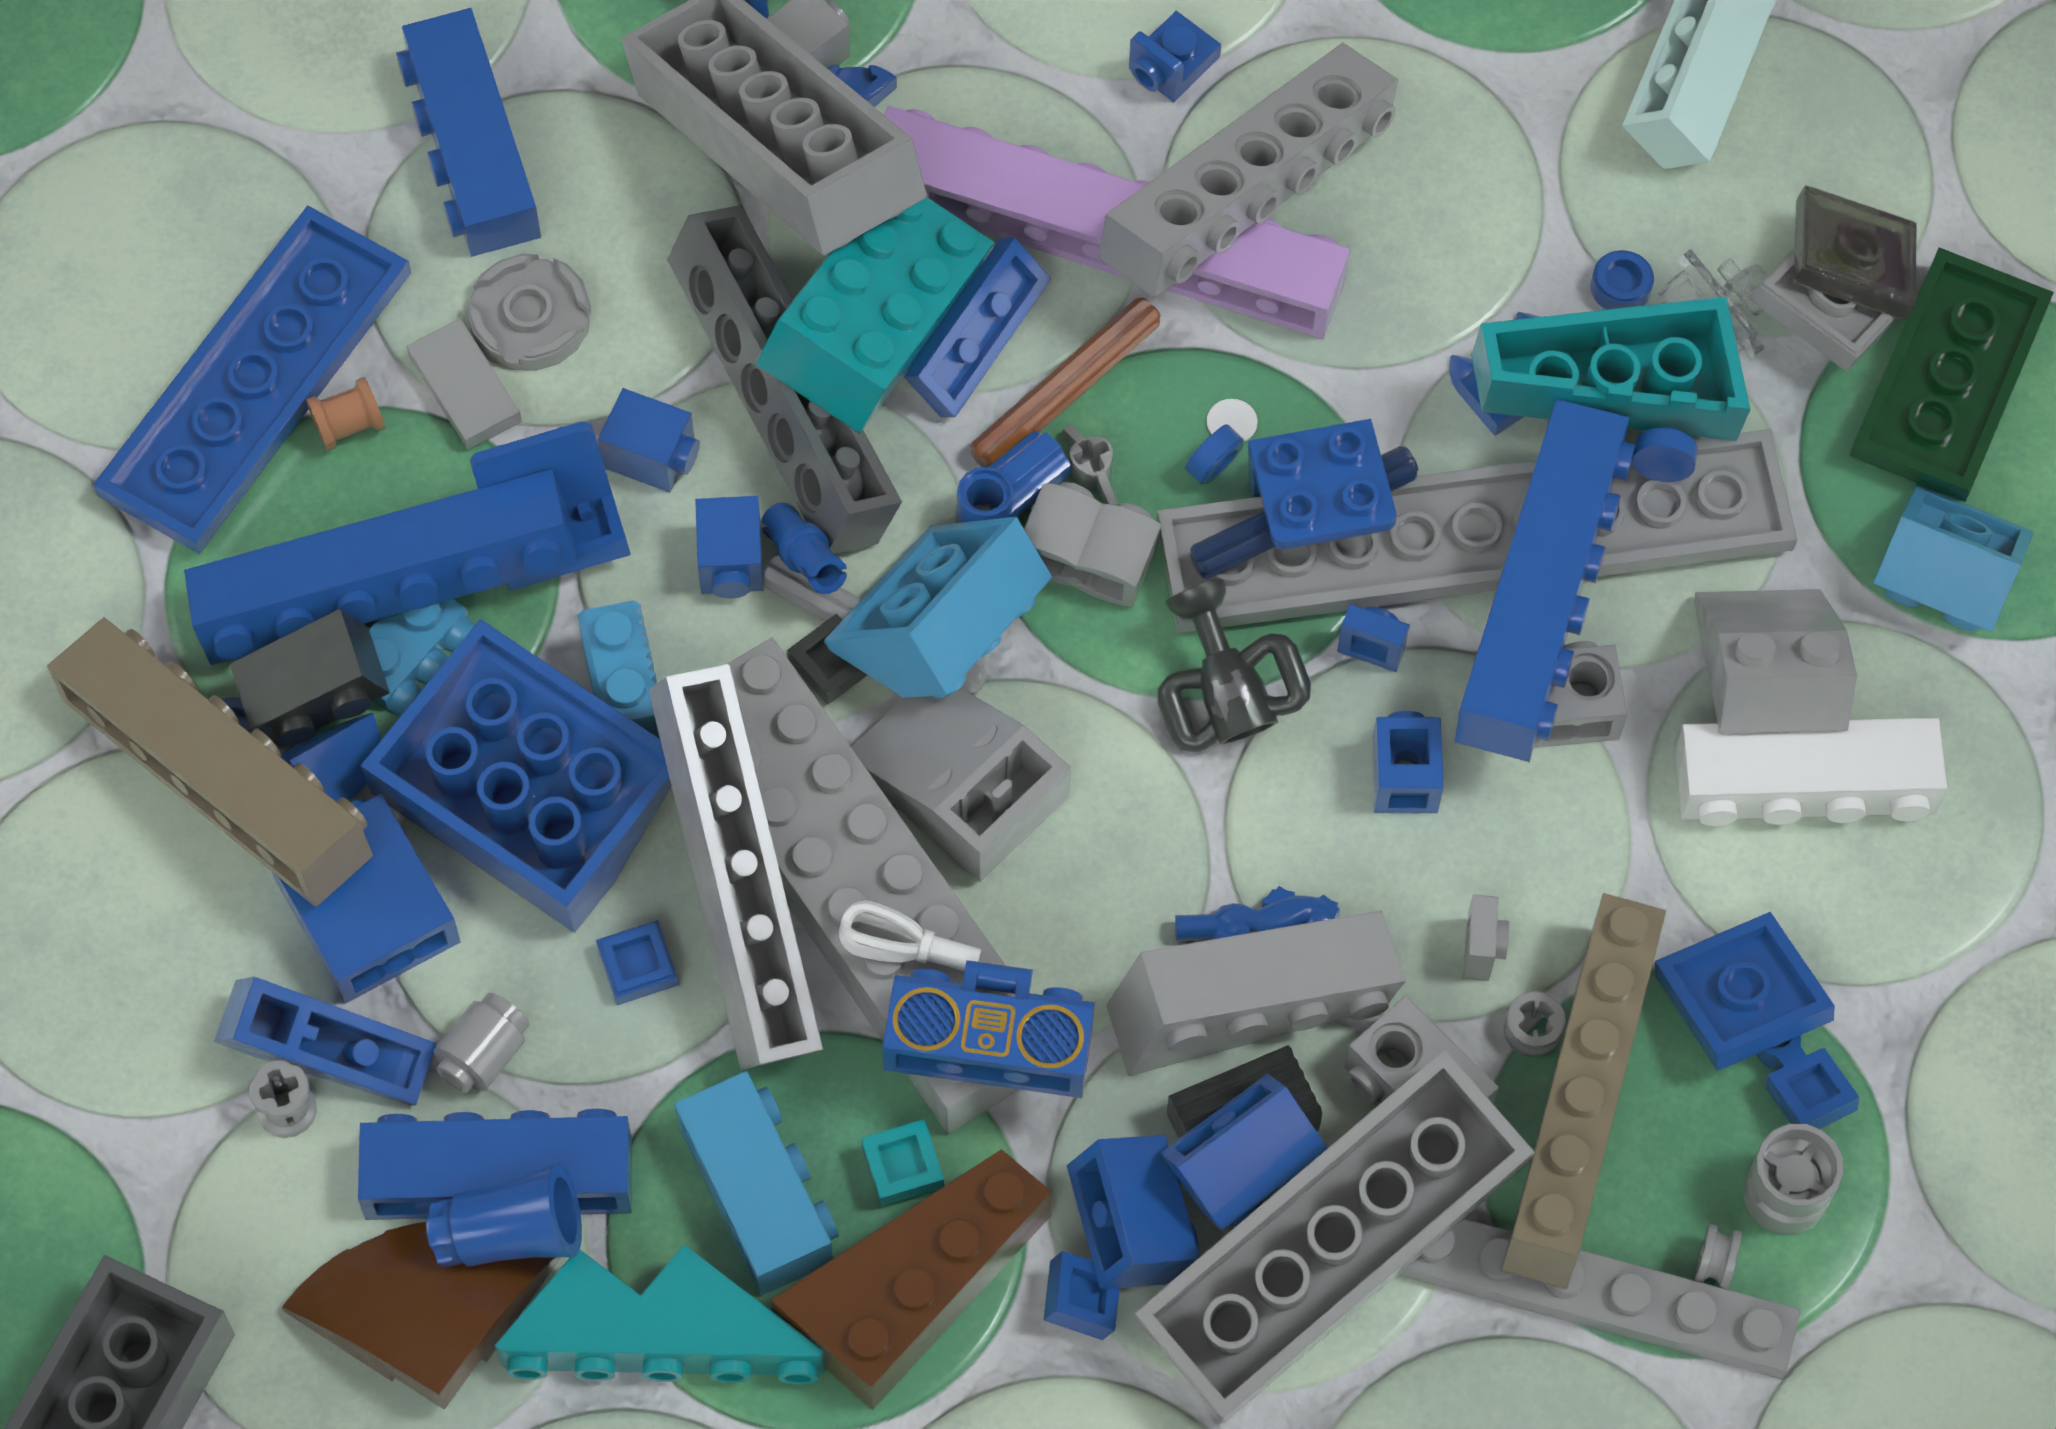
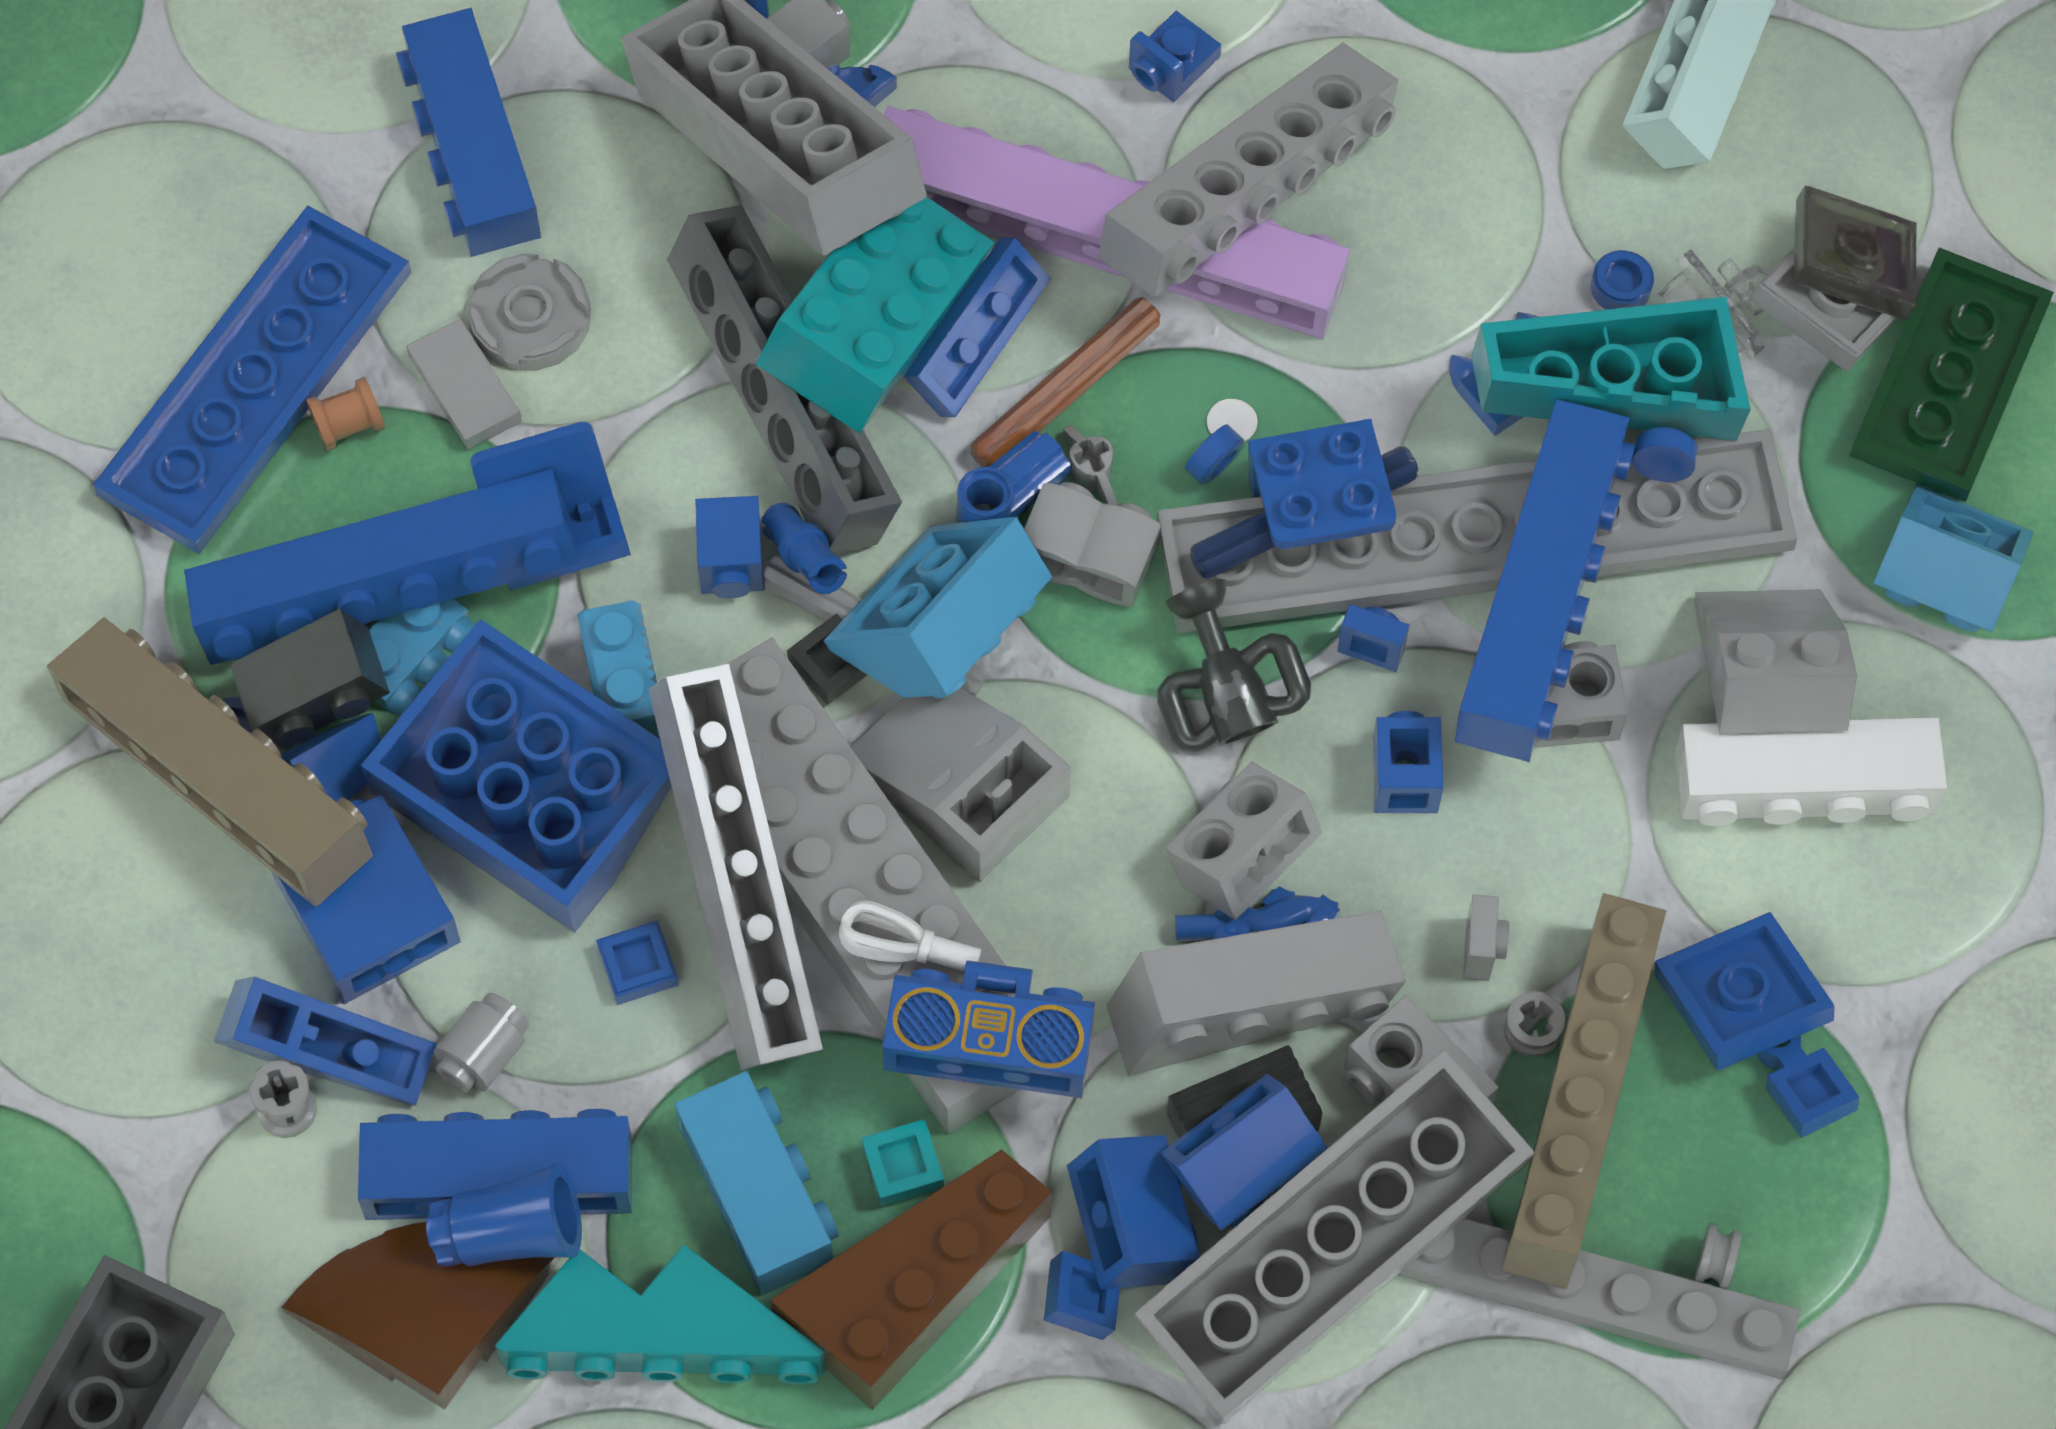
blue brick [597,388,700,493] -> none
light grey wheel [1743,1124,1844,1235] -> none
none -> light grey brick [1165,761,1322,920]

